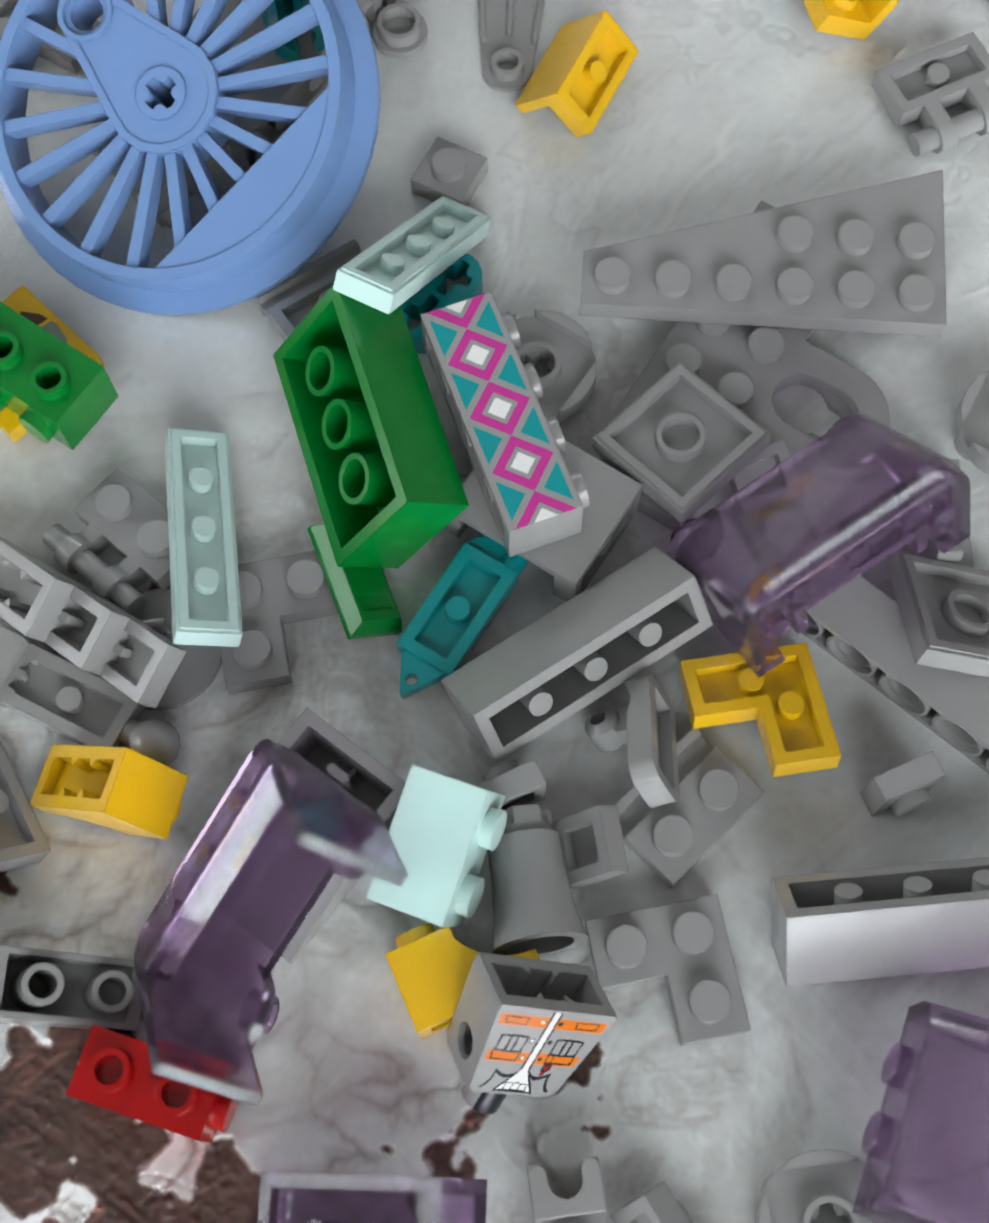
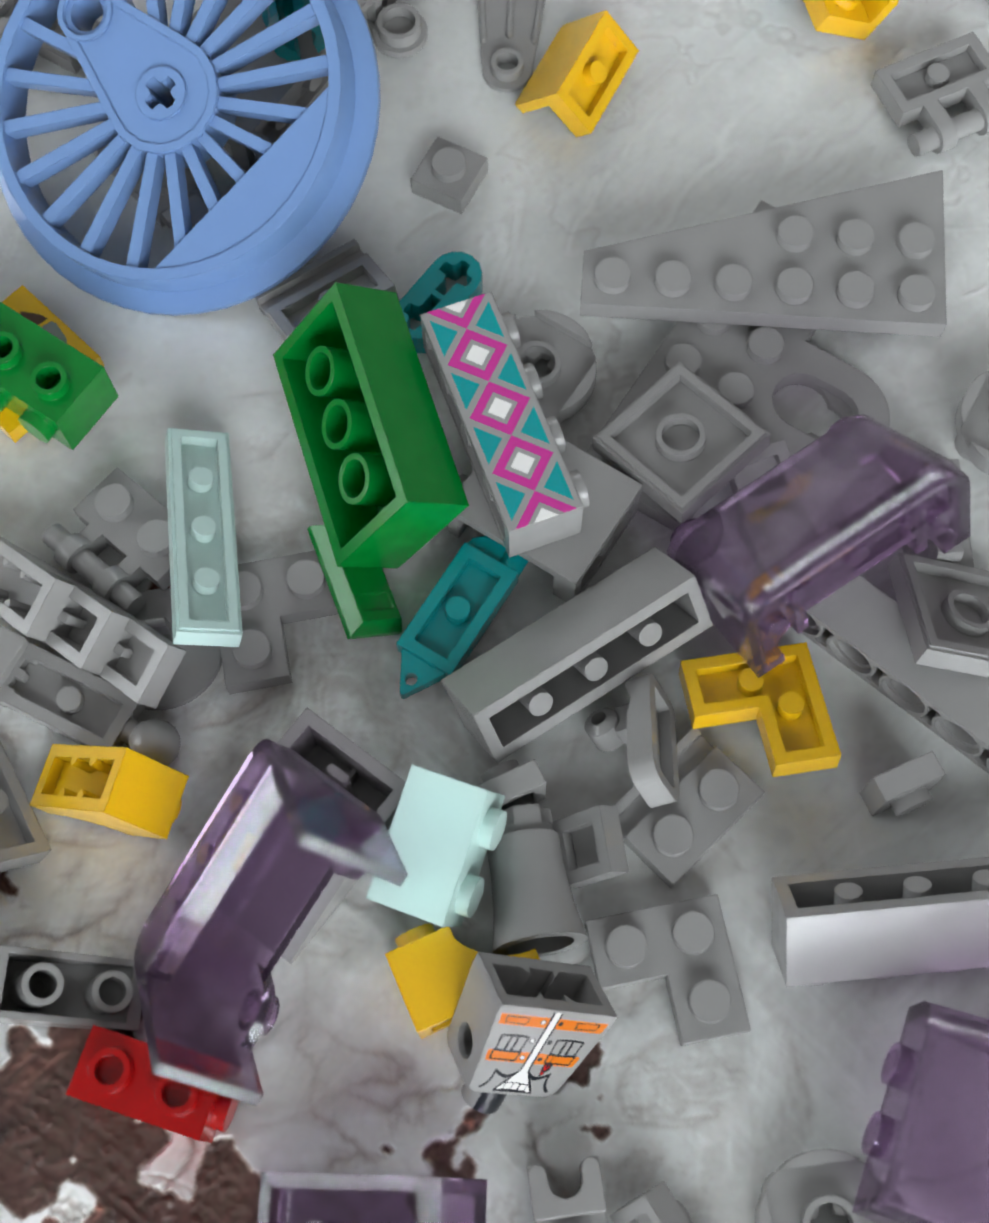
light aqua tile [333,196,492,314] -> none

